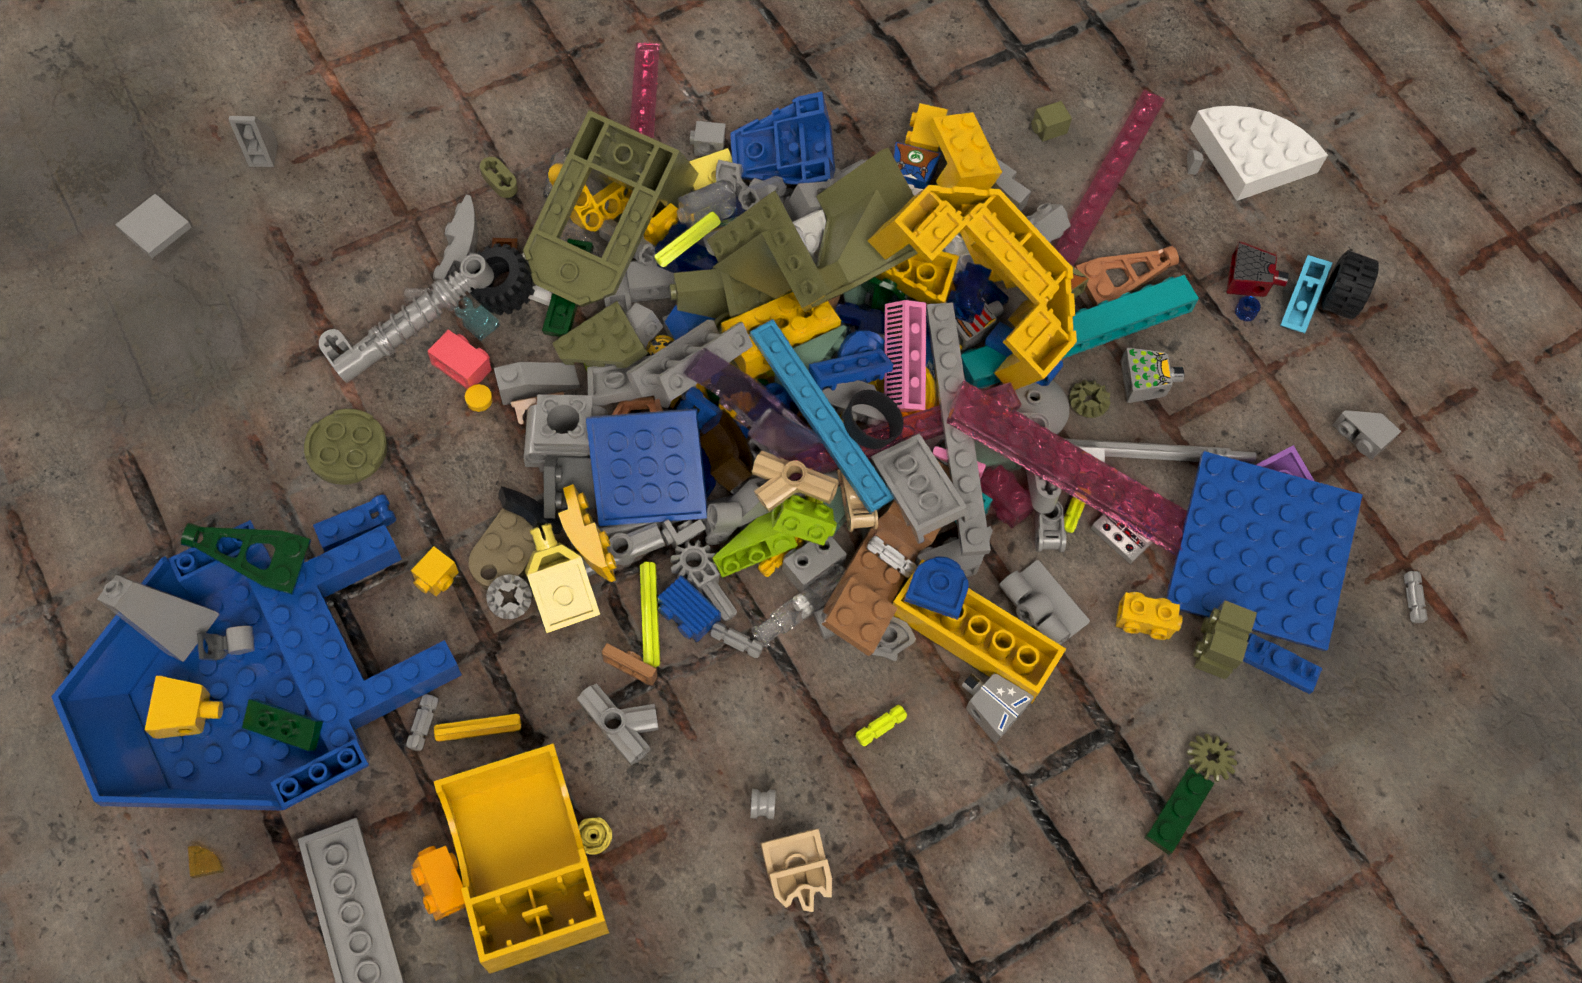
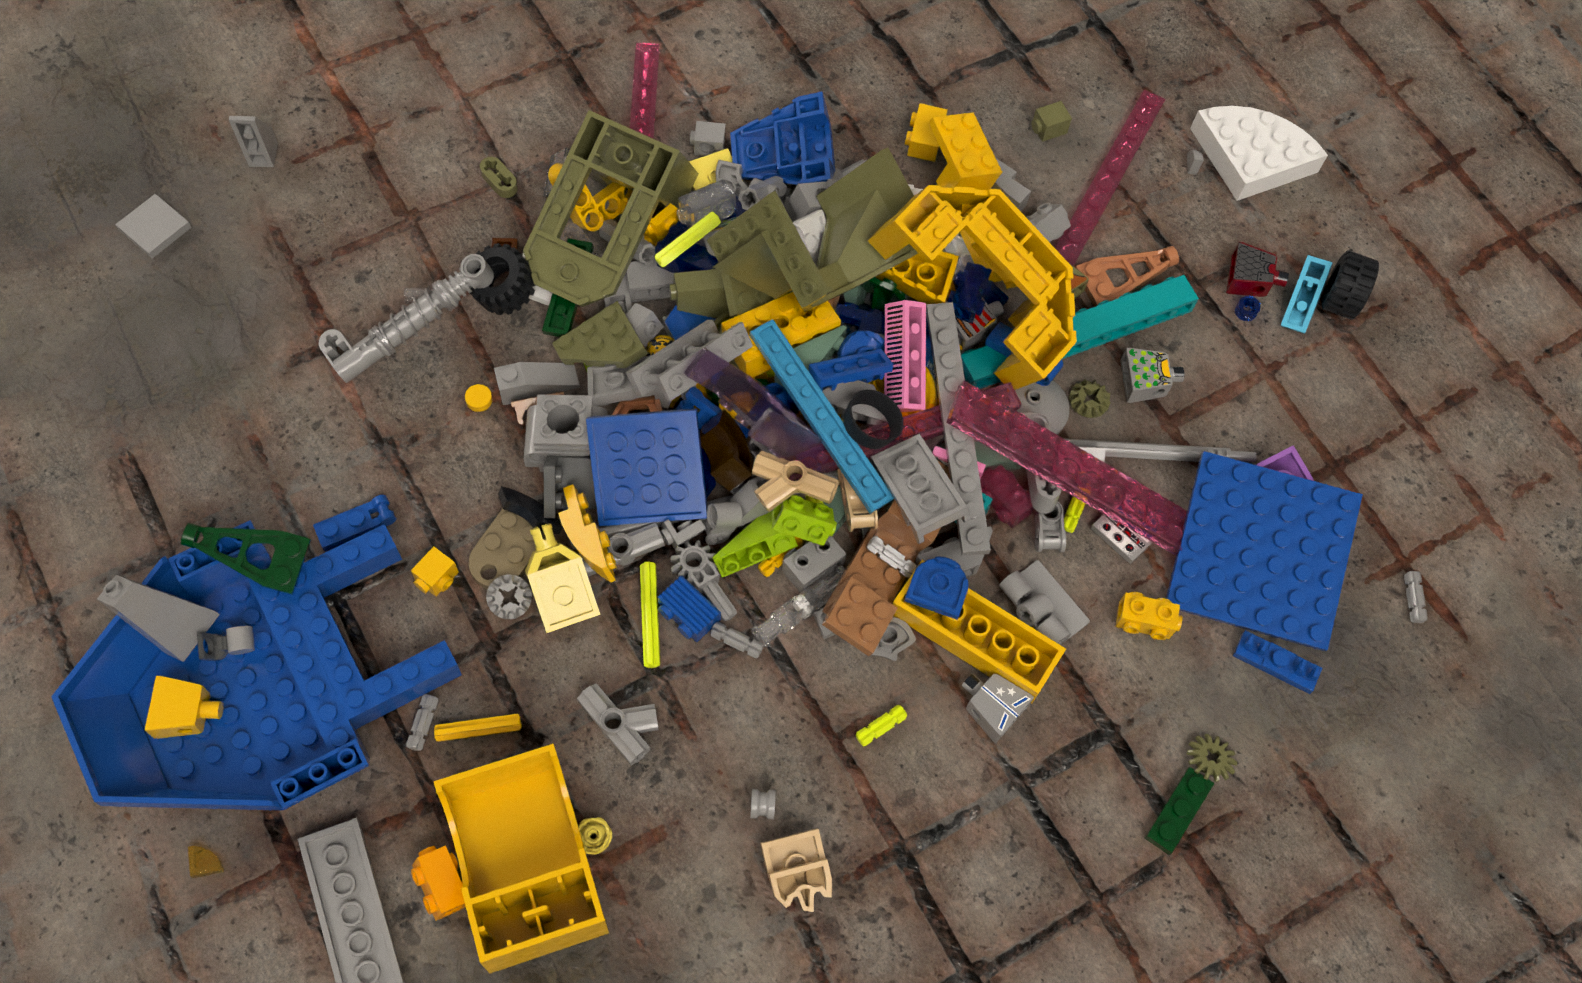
dark green plate [242,699,323,751] -> none
olive tile [304,409,387,485] -> none
coral brick [427,329,491,389] -> none
light grey slope [433,194,478,281] -> none
clear light blue plate [454,297,500,341] -> none
medium nougat plate [602,643,657,686] -> none
torso [893,142,941,189] -> none
olive brick [1193,600,1257,680] -> none
light grey slope [1333,410,1401,460] -> none

